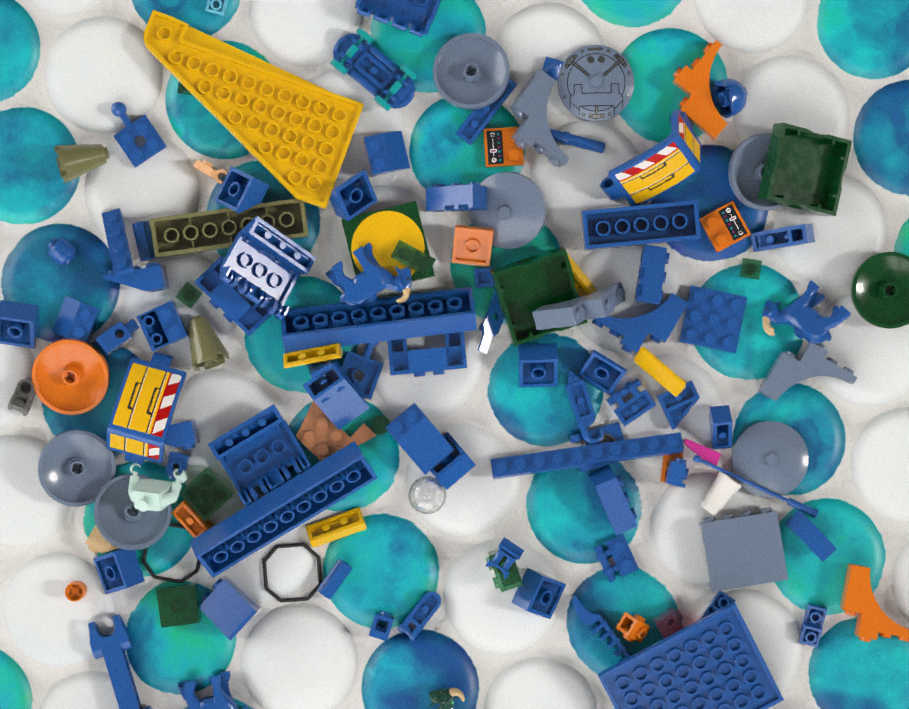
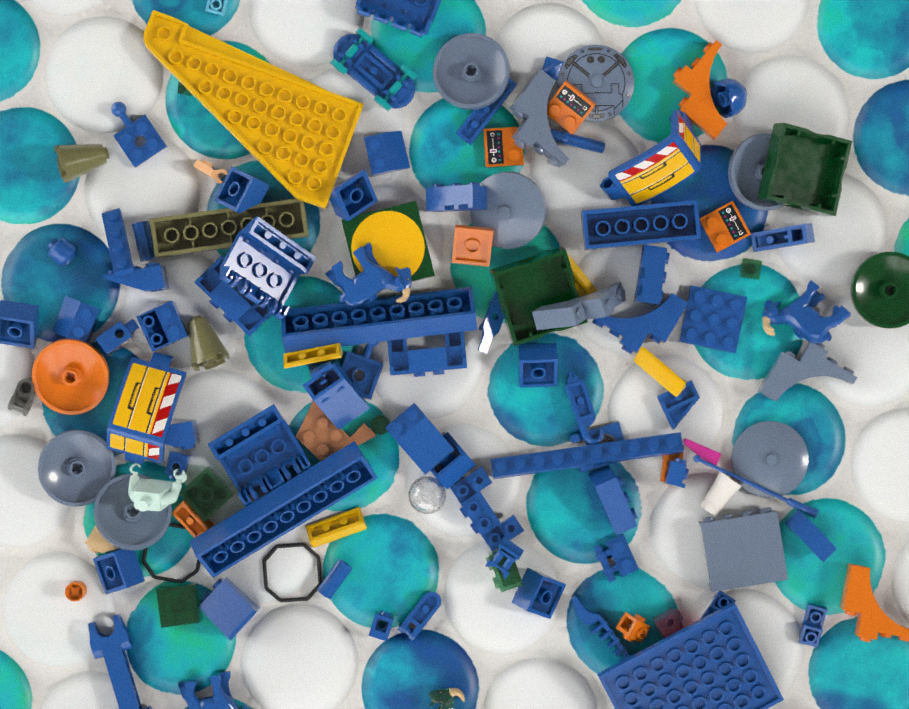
clear green plate [175,282,203,309] -> none
clear green slope [391,240,436,276] -> none
blue plate [474,267,494,288] -> none
blue slope [578,350,627,395] -> none
blue plate [606,378,656,427] -> none
blue slope [709,405,733,450] -> none
none -> blue bracket [450,466,524,551]
none -> orange plate [547,80,596,135]

